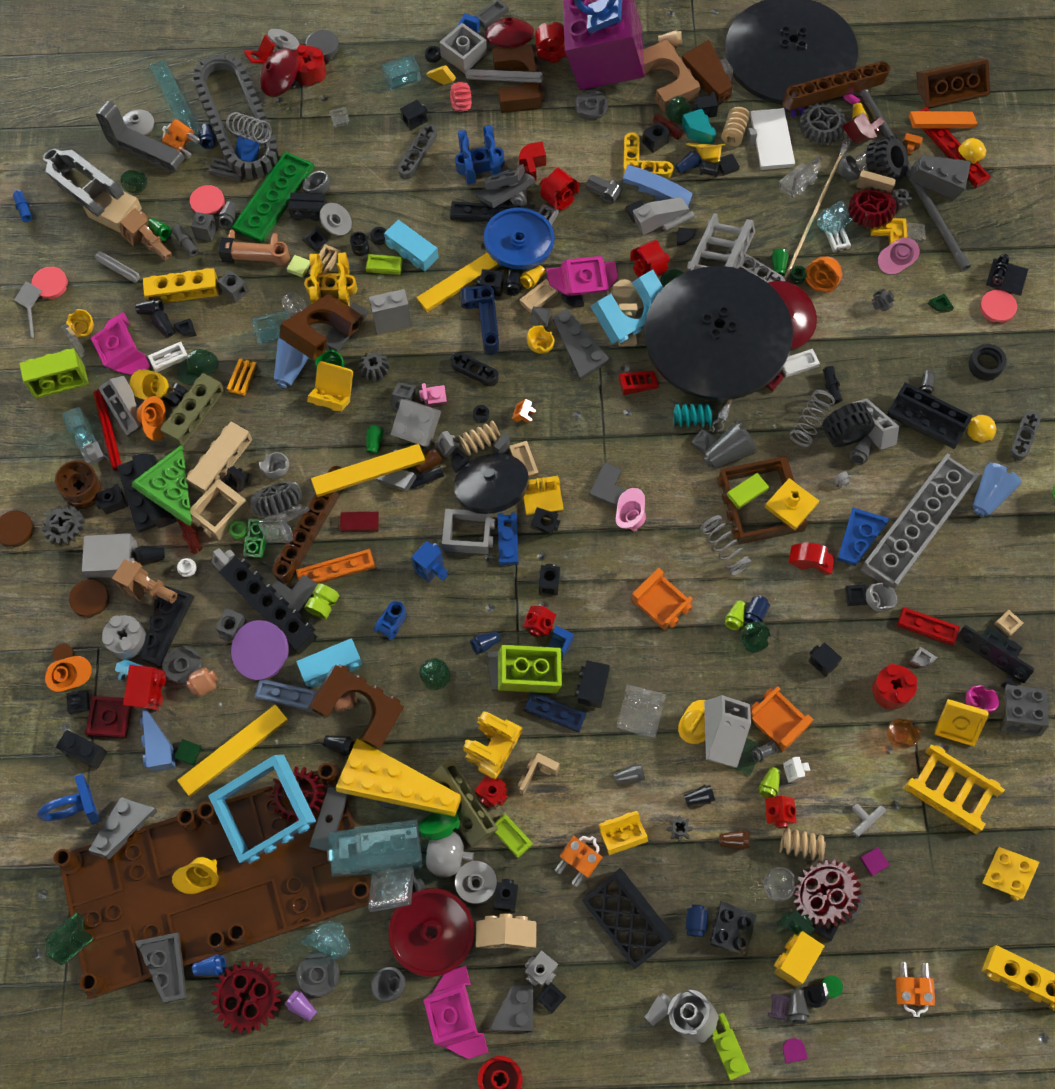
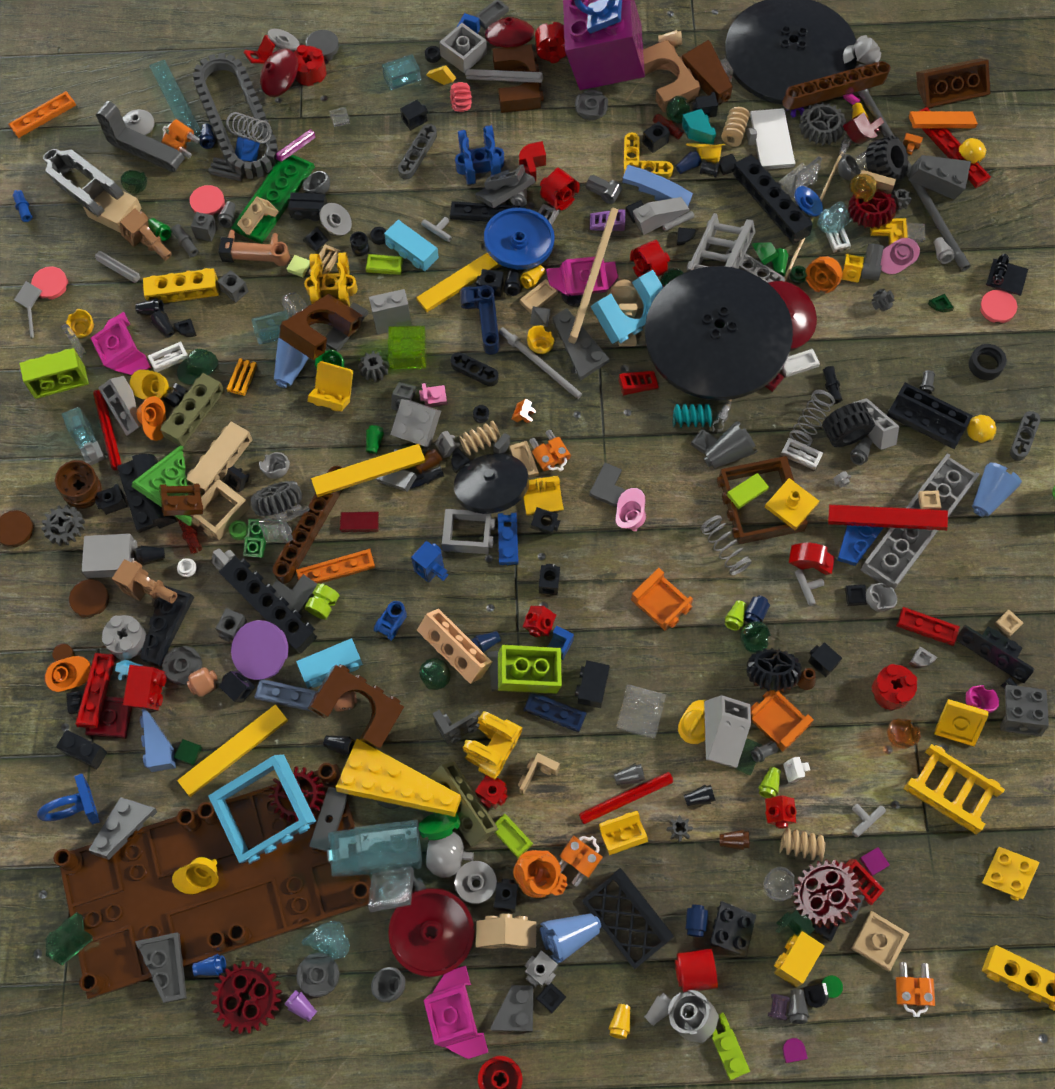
none -> orange tile [8,91,76,138]
none -> red tile [75,653,116,729]
none -> reddish brown plate [159,483,203,516]
none -> black brick [218,671,256,702]
none -> tan bracket [237,196,279,235]
none -> magenta axle [276,129,315,162]
none -> clear neon green brick [388,326,426,369]
none -> light nougat brick [417,609,492,684]
none -> light grey piece [421,217,452,242]
none -> dark grey bracket [432,709,480,744]
none -> light grey bar [499,327,582,399]
none -> orange helmet [513,850,568,898]
none -> orange piece [529,430,571,472]
none -> medium blue cone [540,913,601,964]
none -> tan tile [568,208,619,344]
none -> red axle [579,772,673,824]
none -> medium lavender slope [590,210,625,231]
none -> yellow cone [608,1004,630,1039]
none -> red piece [675,949,718,993]
none -> black brick [733,154,813,244]
none -> black gear [746,647,801,693]
none -> green tile [752,242,779,265]
none -> white tile [781,438,823,470]
none -> blue dish [794,186,823,217]
none -> light grey piece [795,569,824,606]
none -> reddish brown cone [797,668,816,690]
none -> red tile [828,504,948,531]
none -> yellow bracket [842,254,864,283]
none -> light grey helmet [843,35,881,68]
none -> red slope [845,859,884,905]
none -> clear yellow hair [850,174,877,202]
none -> tan tile [850,911,909,972]
none -> dark grey piece [860,244,884,281]
none -> tan tile [918,490,941,510]
none -> light grey cone [933,237,954,264]

